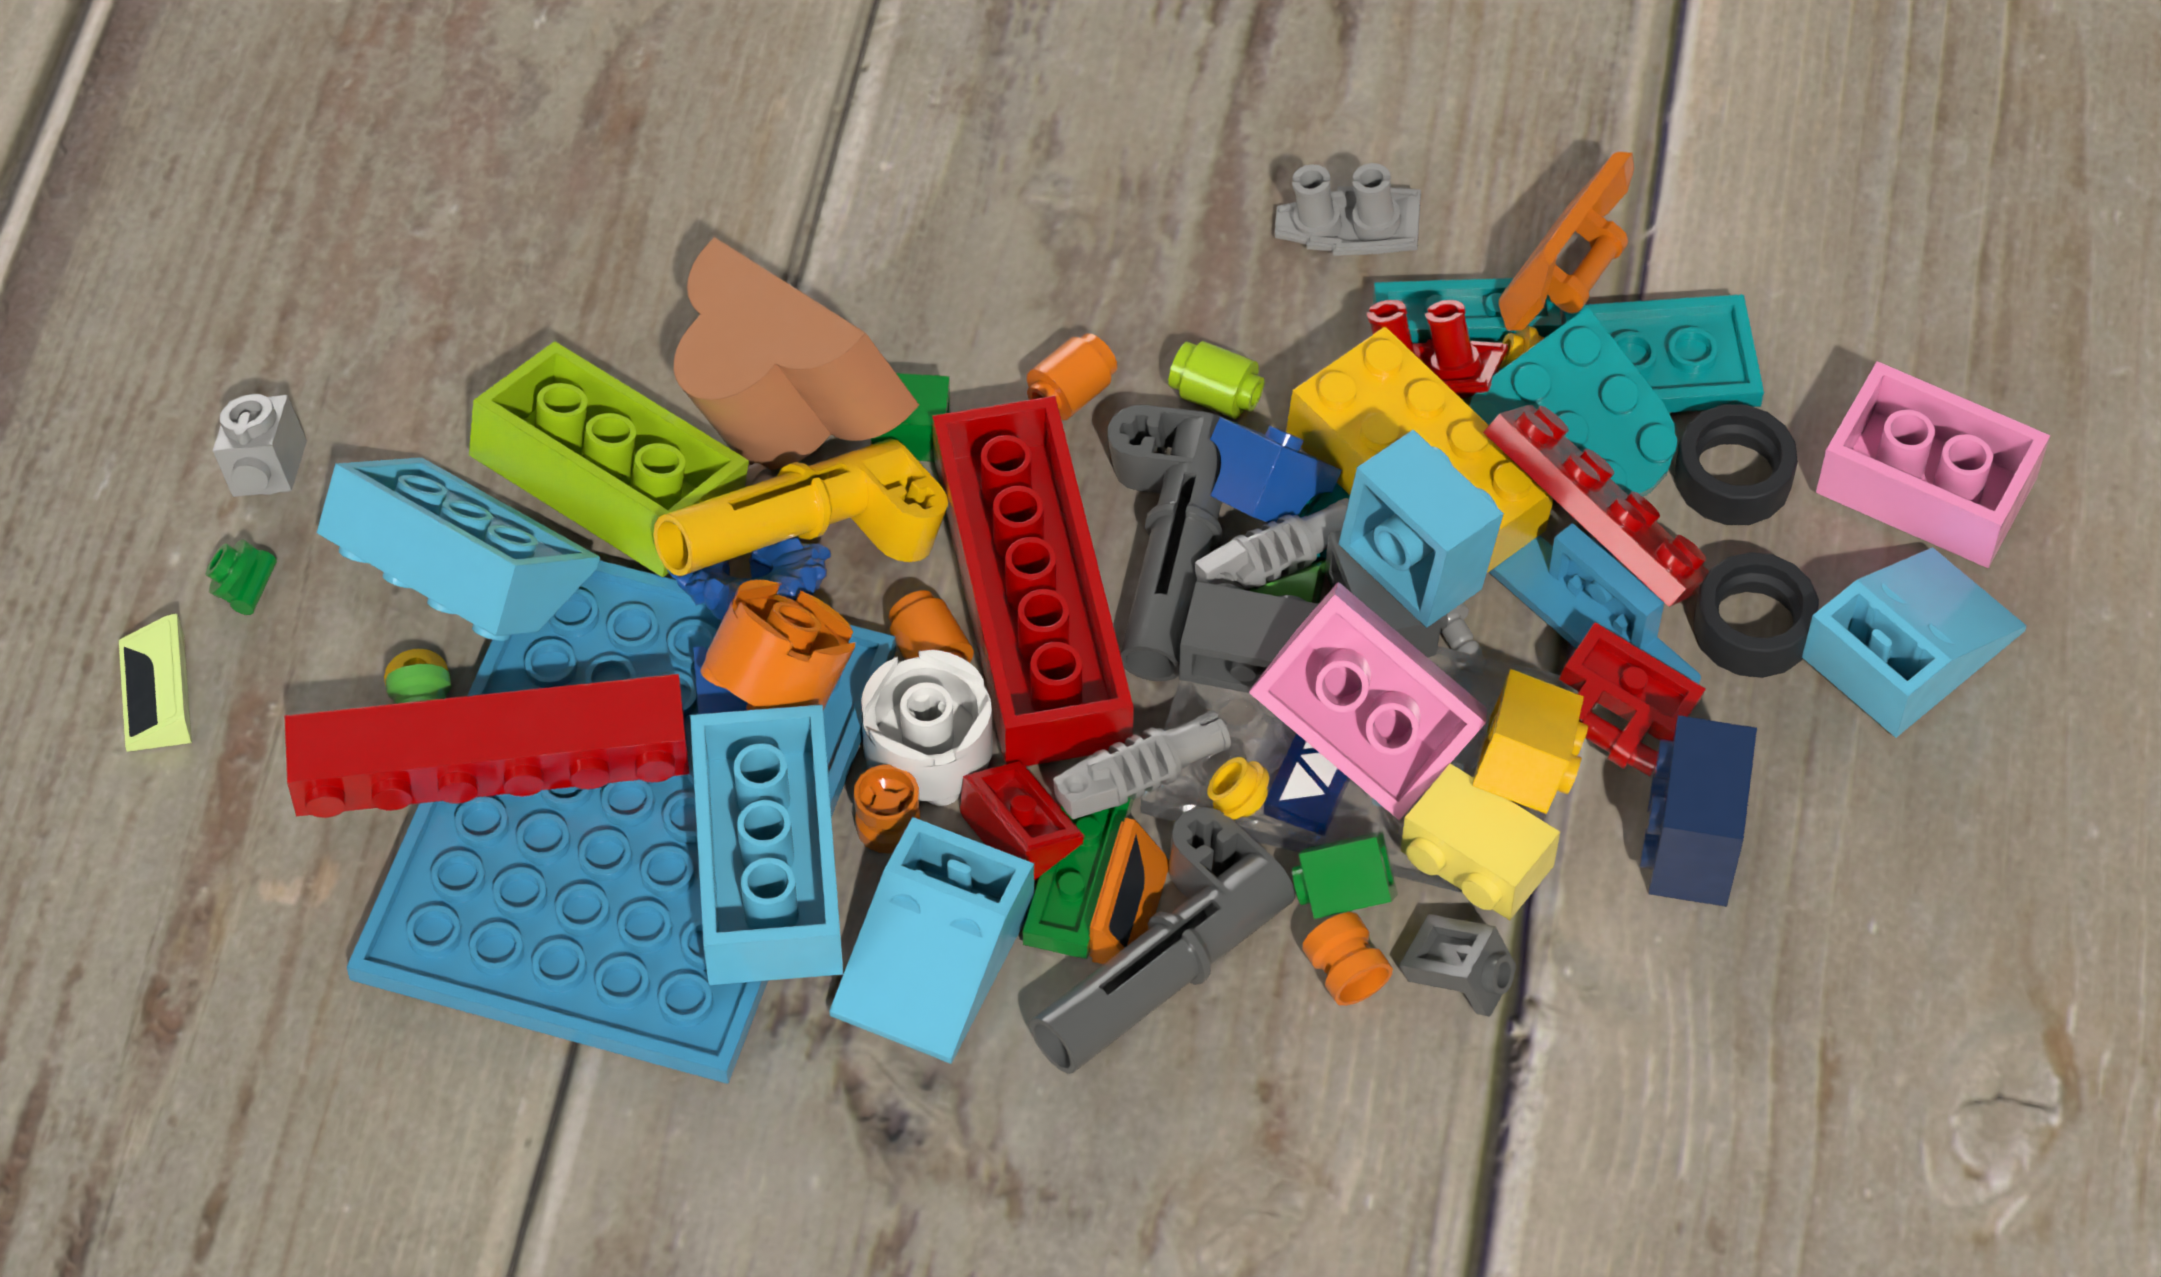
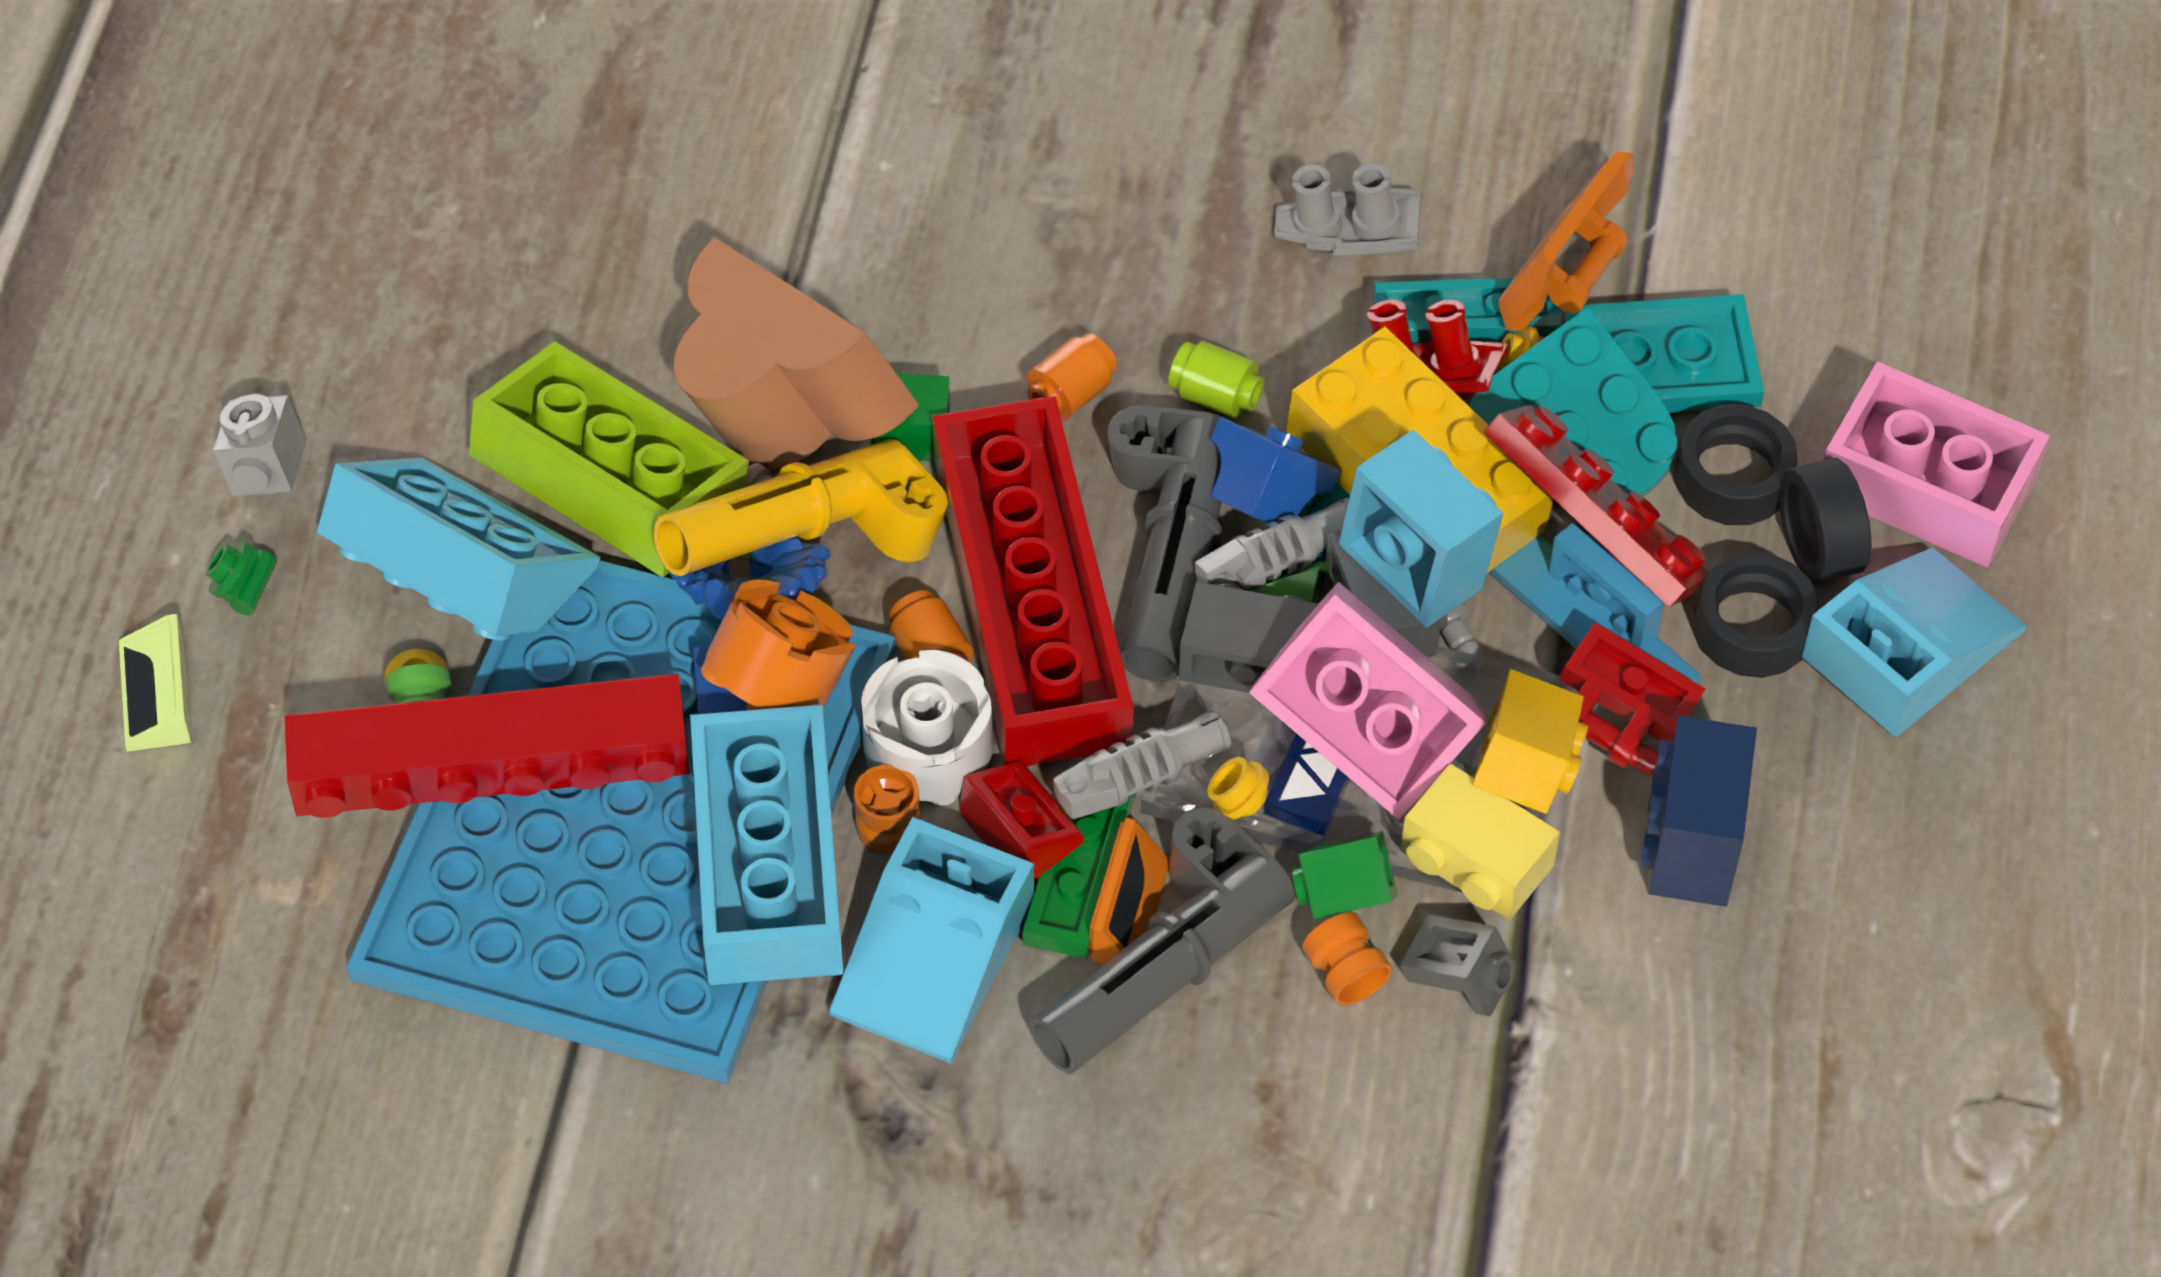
none -> black tyre [1779,457,1872,583]

